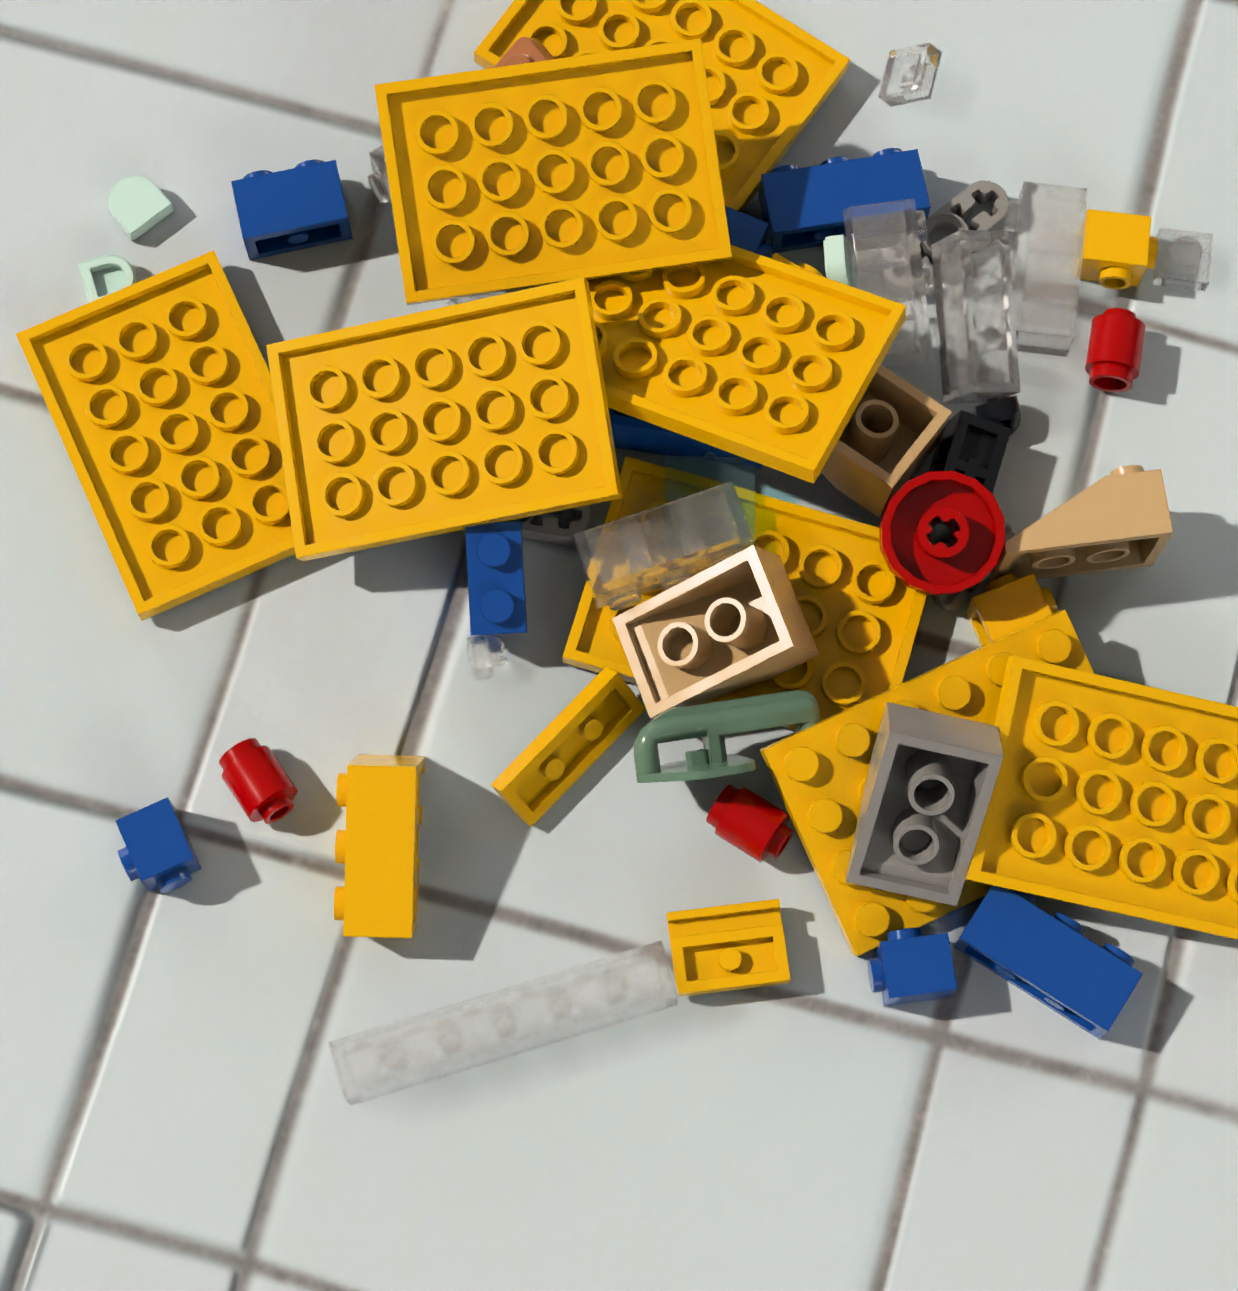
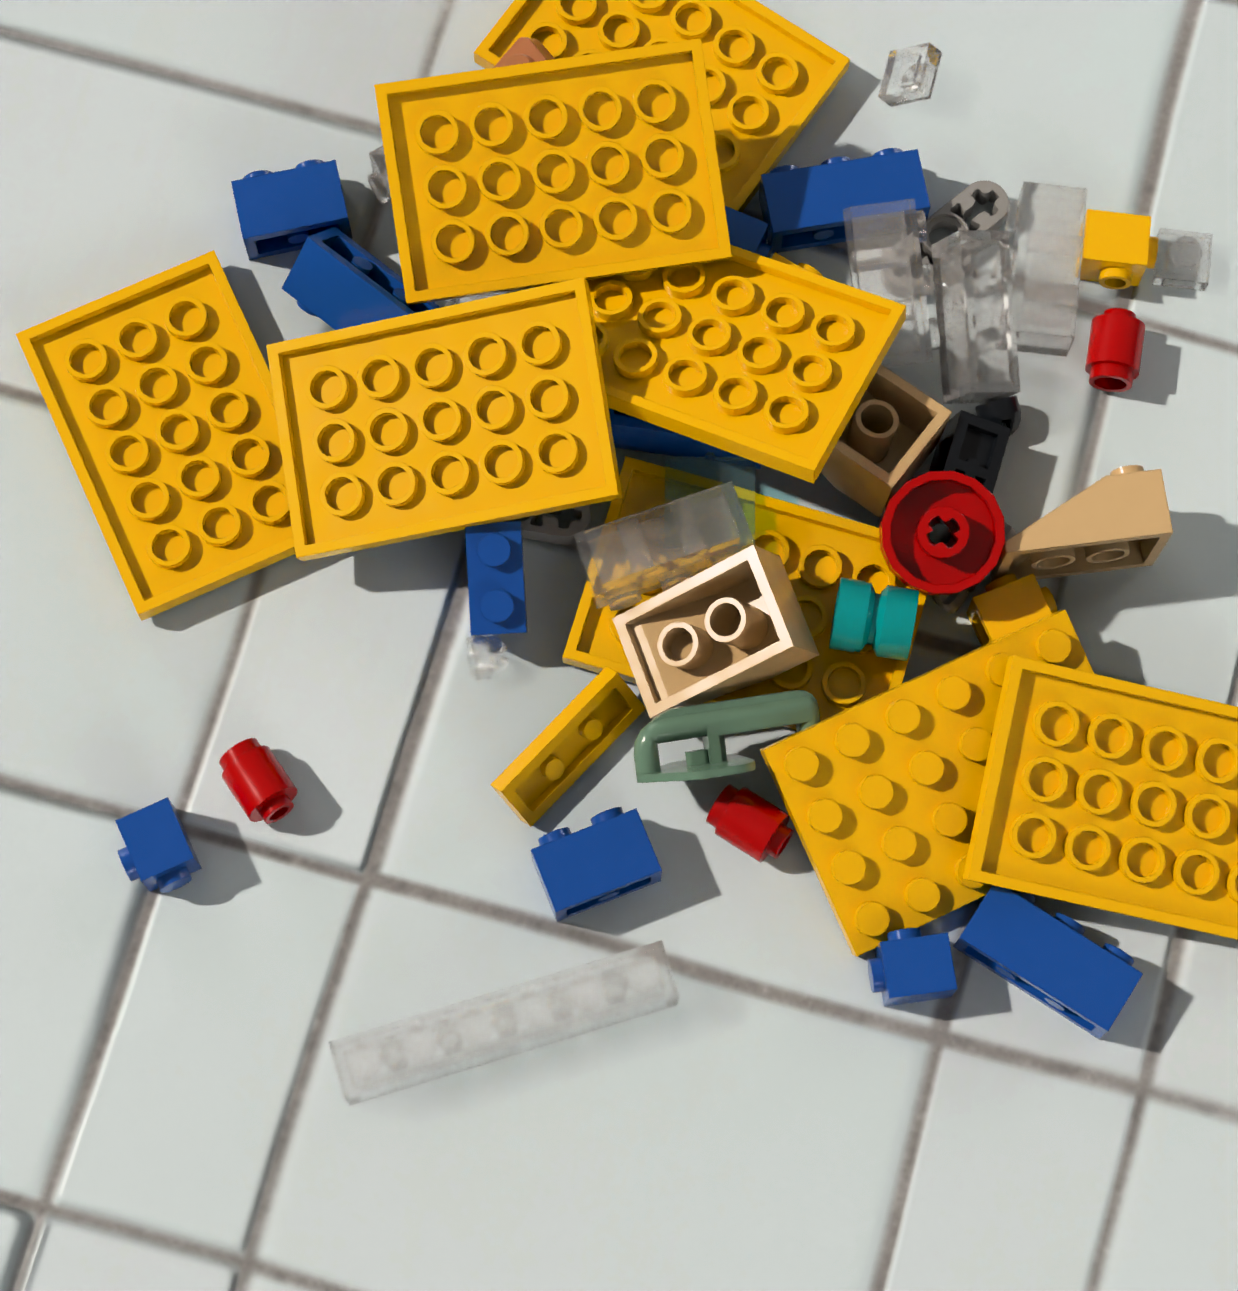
light aqua tile [78,254,139,303] -> none
light aqua tile [108,176,174,242] -> none
yellow wedge [334,754,425,938] -> none
yellow plate [666,899,791,997] -> none
light aqua tile [823,234,856,288] -> none
light grey slope [846,702,1004,906] -> none
none -> blue brick [281,227,441,330]
none -> blue brick [531,807,662,922]
none -> teal wheel [829,577,919,661]

